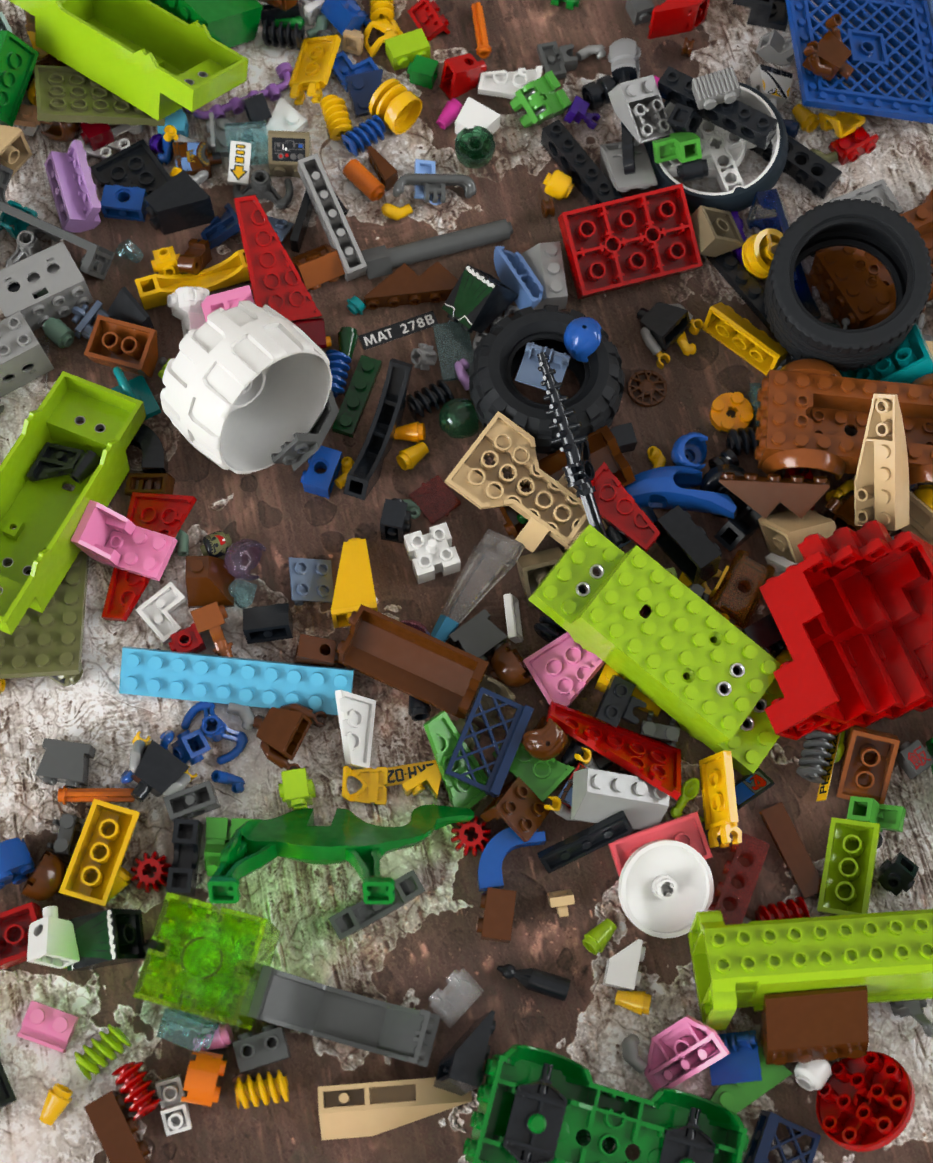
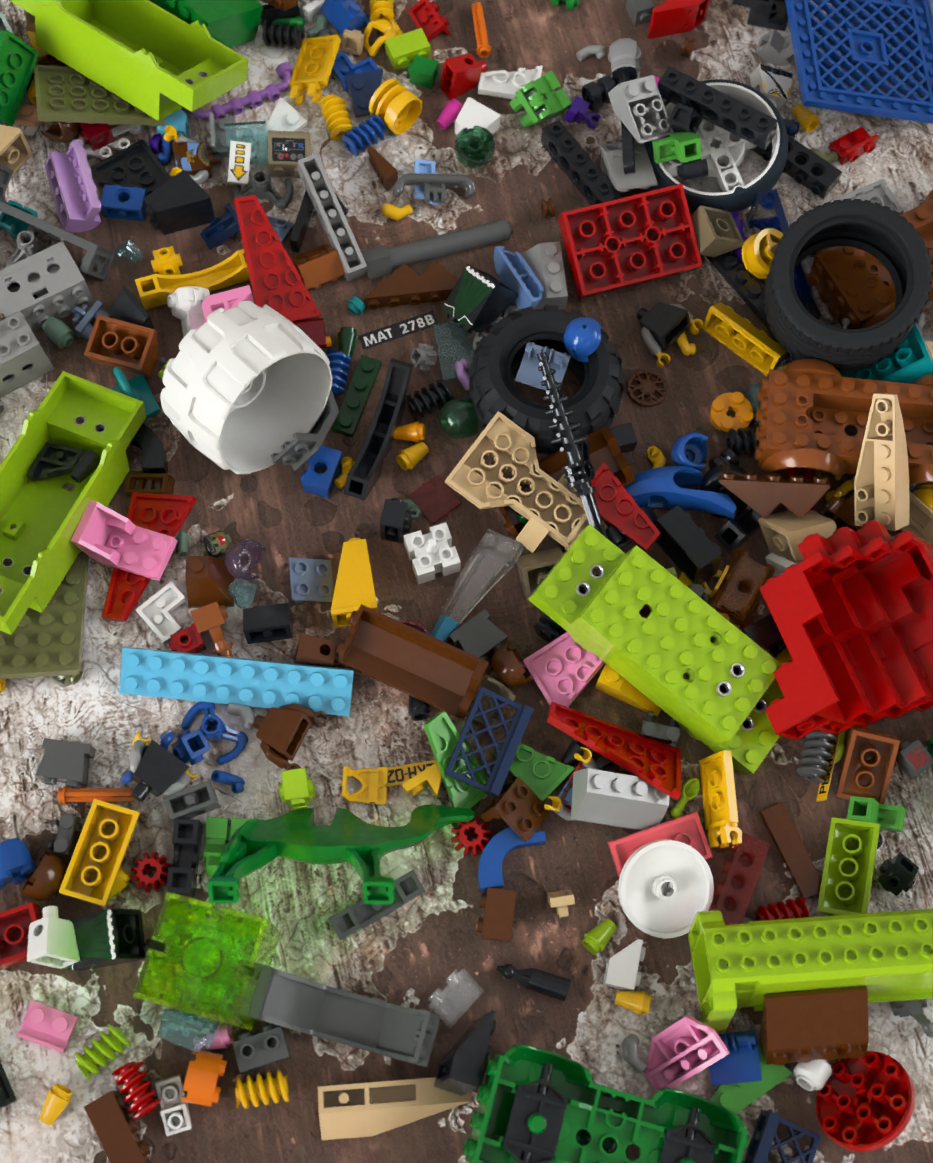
reddish brown leg [177,238,212,275] -> none
black brick [241,93,272,126] -> none
white wing [335,690,376,769] -> none
orange brick [343,159,385,201] -> none
white tile [503,593,523,643] -> none
reddish brown piece [522,716,568,760] -> none
dark grey plate [537,41,578,79] -> none
black tile [537,811,634,874] -> none
yellow head [543,170,574,201] -> none
black plate [594,675,647,728] -> none
light grey brick [692,66,741,110] -> none
slope [735,767,775,811] -> none
reddish brown torso [802,14,855,81] -> none
yellow piece [818,111,865,138] -> none

